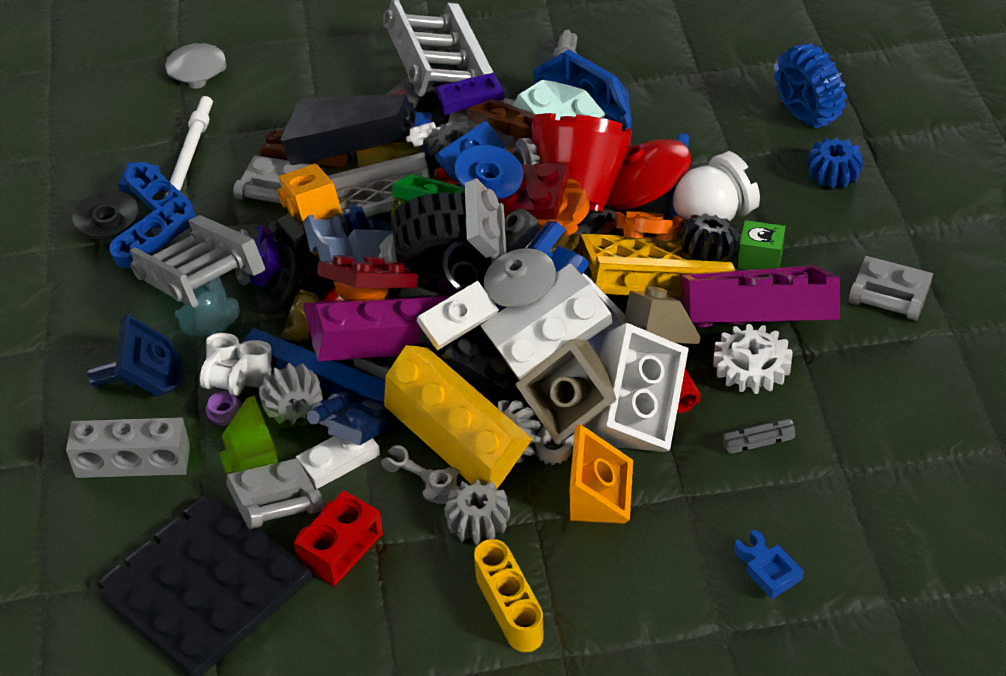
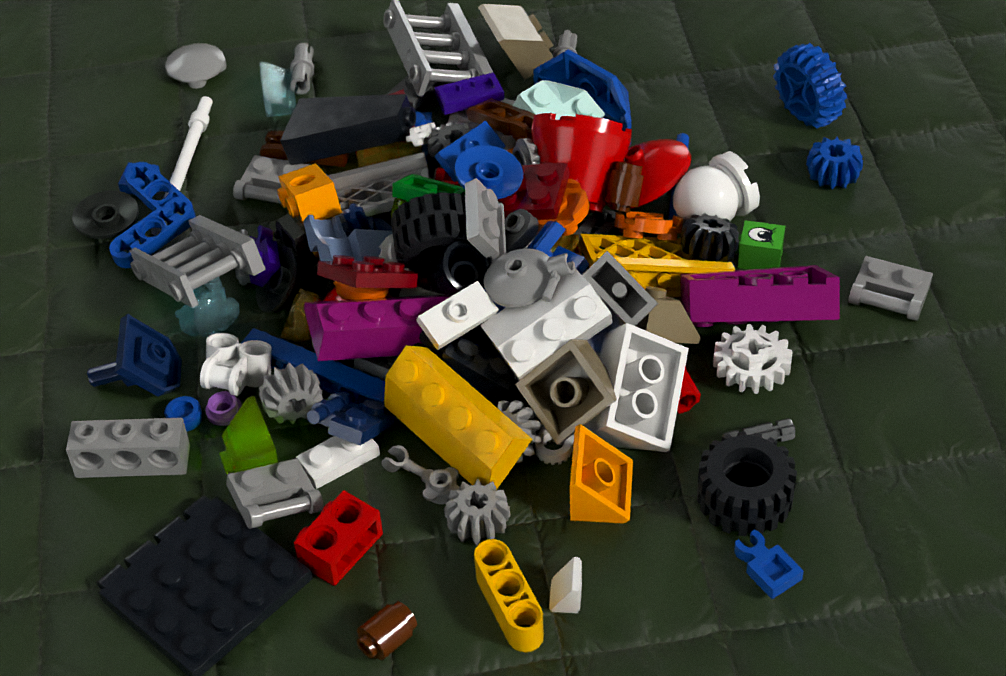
none -> blue tile [164,396,203,432]
none -> clear light blue slope [259,62,296,117]
none -> light grey pin [290,43,314,95]
none -> reddish brown brick [356,601,418,660]
none -> dark tan slope [478,4,554,80]
none -> light grey hand [542,253,575,302]
none -> white slope [549,557,582,613]
none -> light grey slope [582,251,658,326]
none -> reddish brown brick [605,161,644,213]
none -> black tyre [697,432,797,536]

